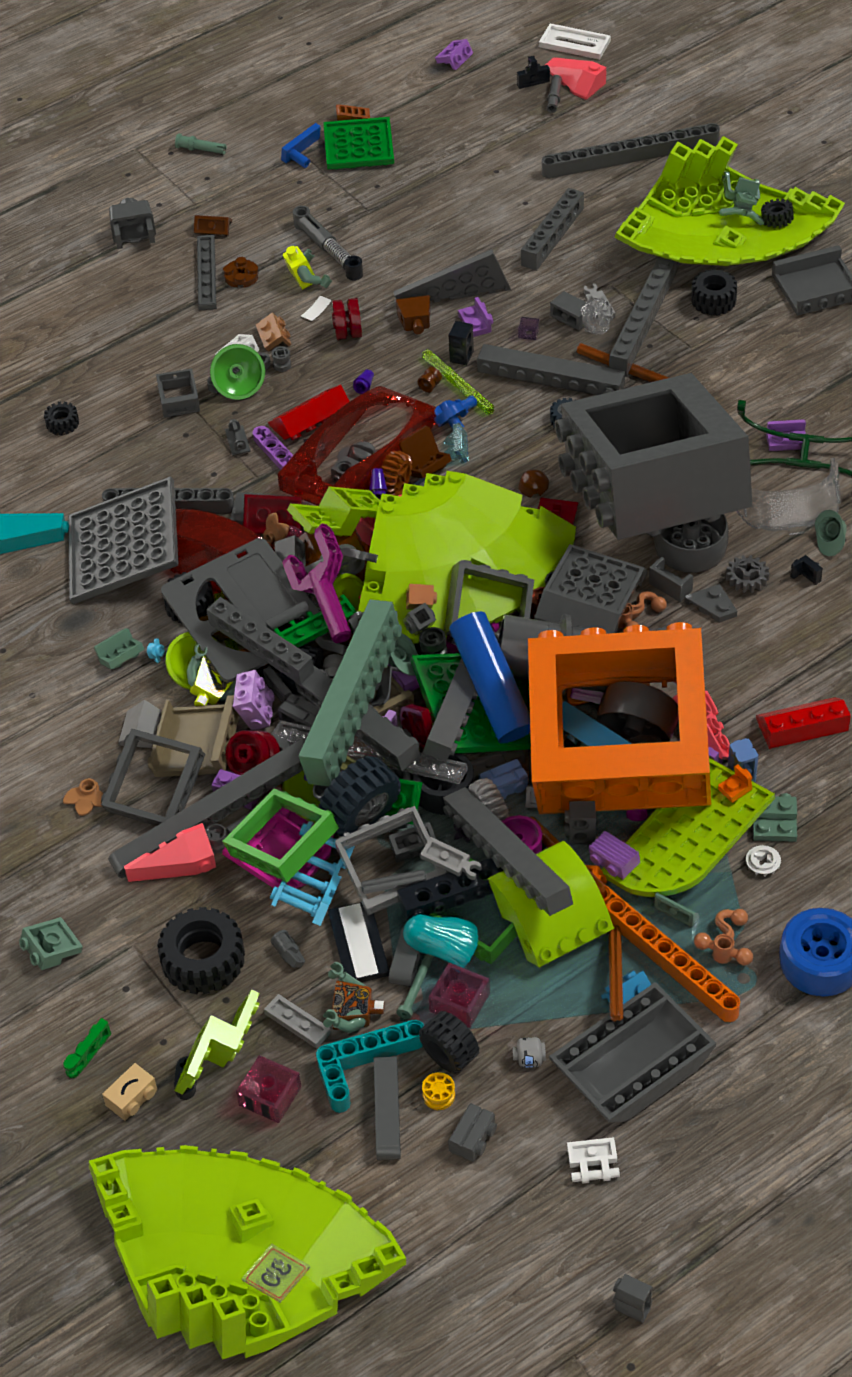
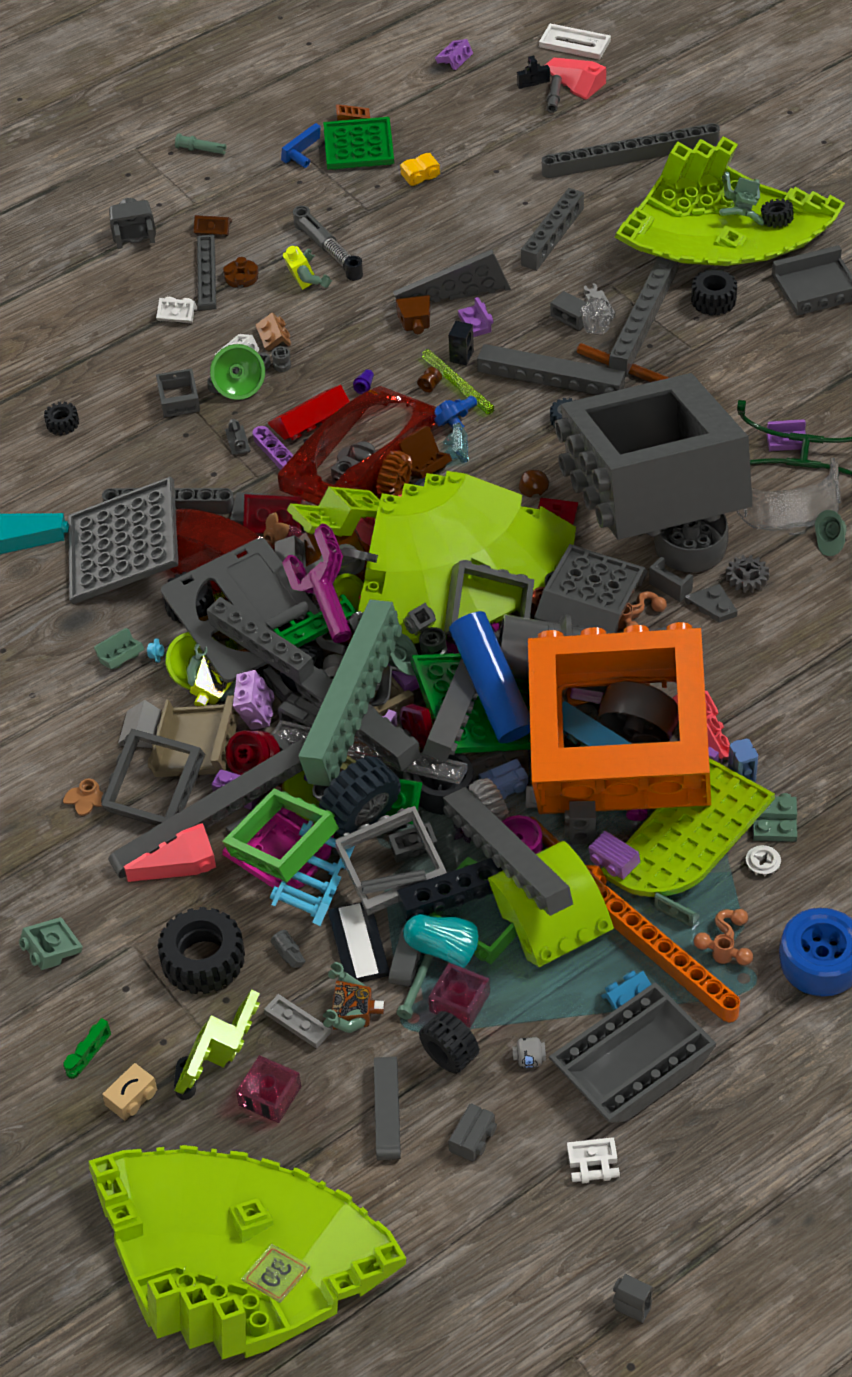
dark grey wheel [205,824,227,854] -> none
white sticker [301,296,331,321] -> none
teal beam [316,1020,424,1113] -> none
dark red wheel [332,298,362,340] -> none
dark purple cone [369,468,388,498] -> none
nougat brick [406,584,437,609] -> none
light grey plate [420,837,482,880] -> none
yellow wheel [422,1072,455,1110] -> none
clear purple piece [518,317,539,340] -> none
dark orange axle [608,925,623,1022] -> none
orange bracket [718,764,752,803] -> none
red slope [756,697,851,749] -> none
black bracket [790,555,823,585] -> none
none -> white bracket [156,297,197,323]
none -> yellow brick [400,153,440,186]

